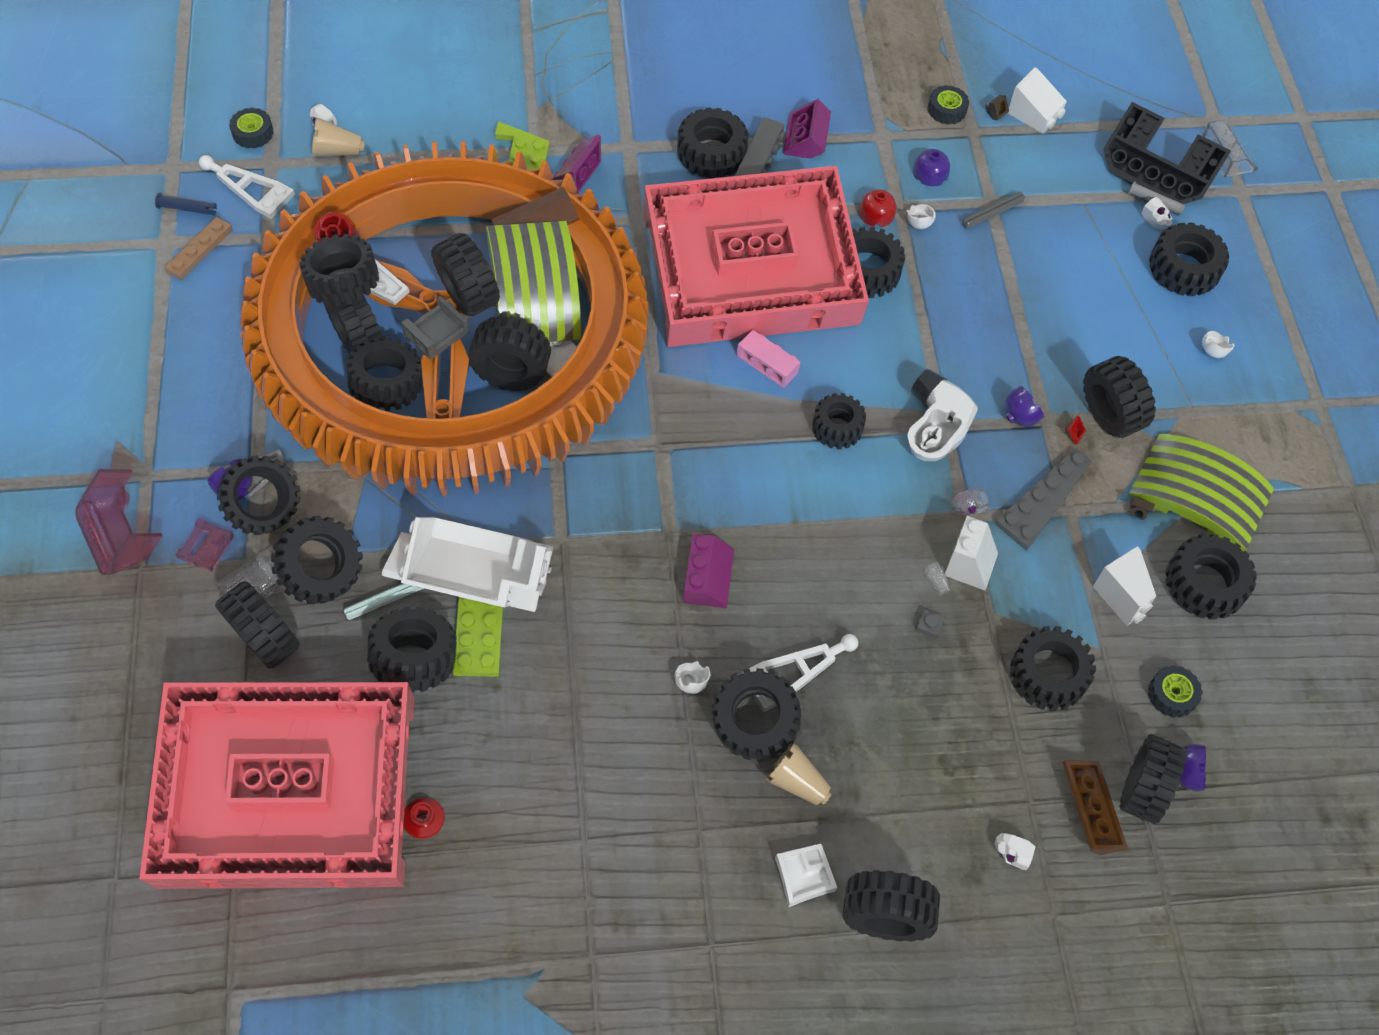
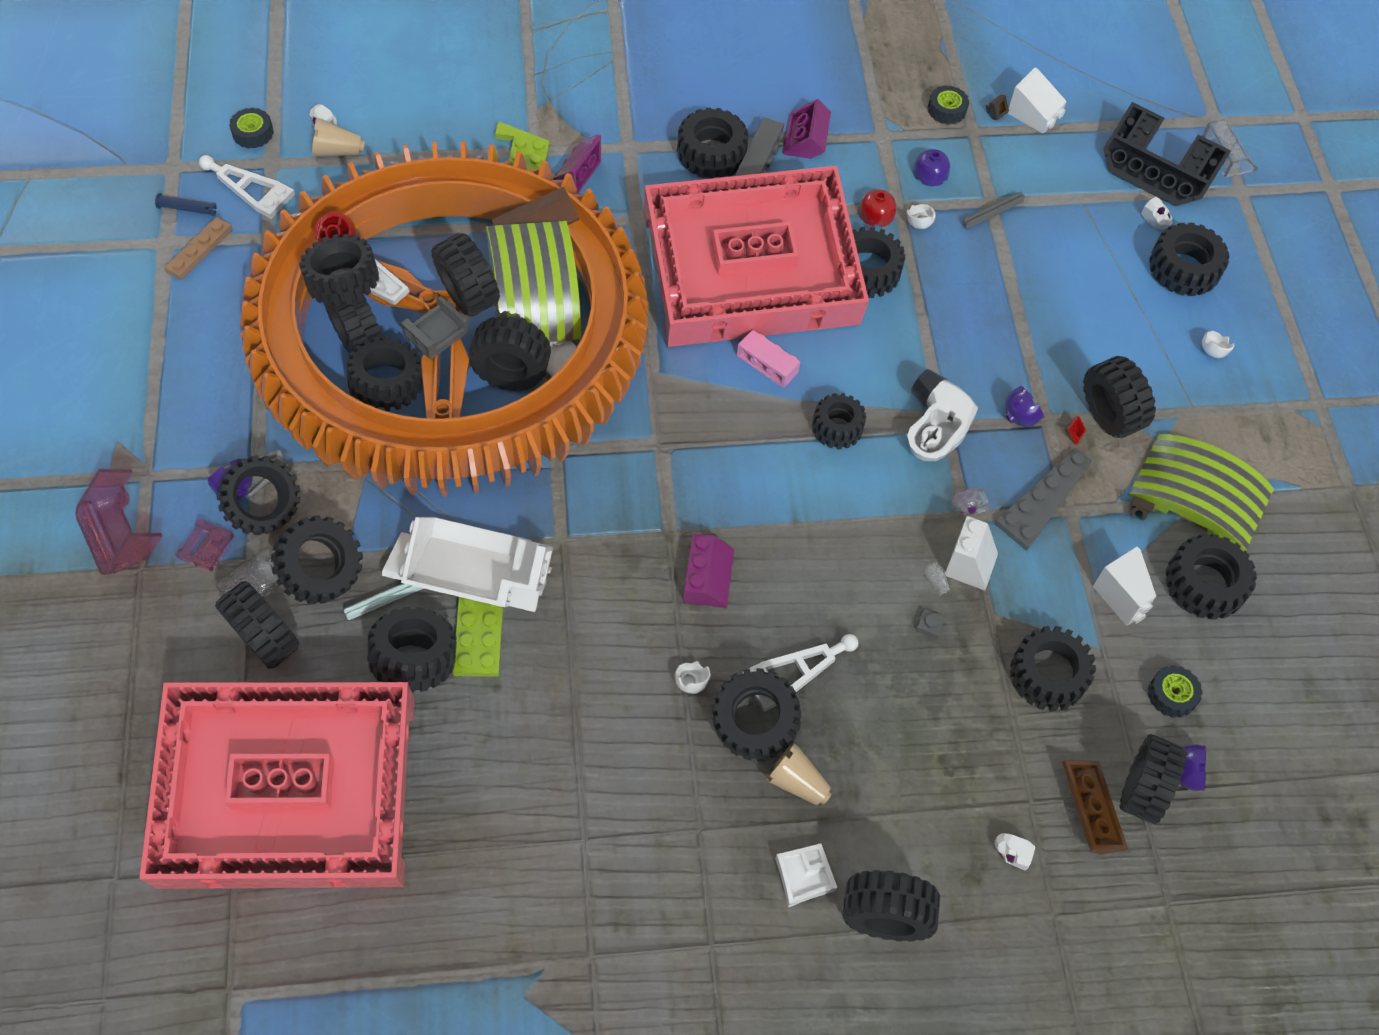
red piece [403,797,445,839] -> none
light grey pin [1128,181,1185,216] -> none

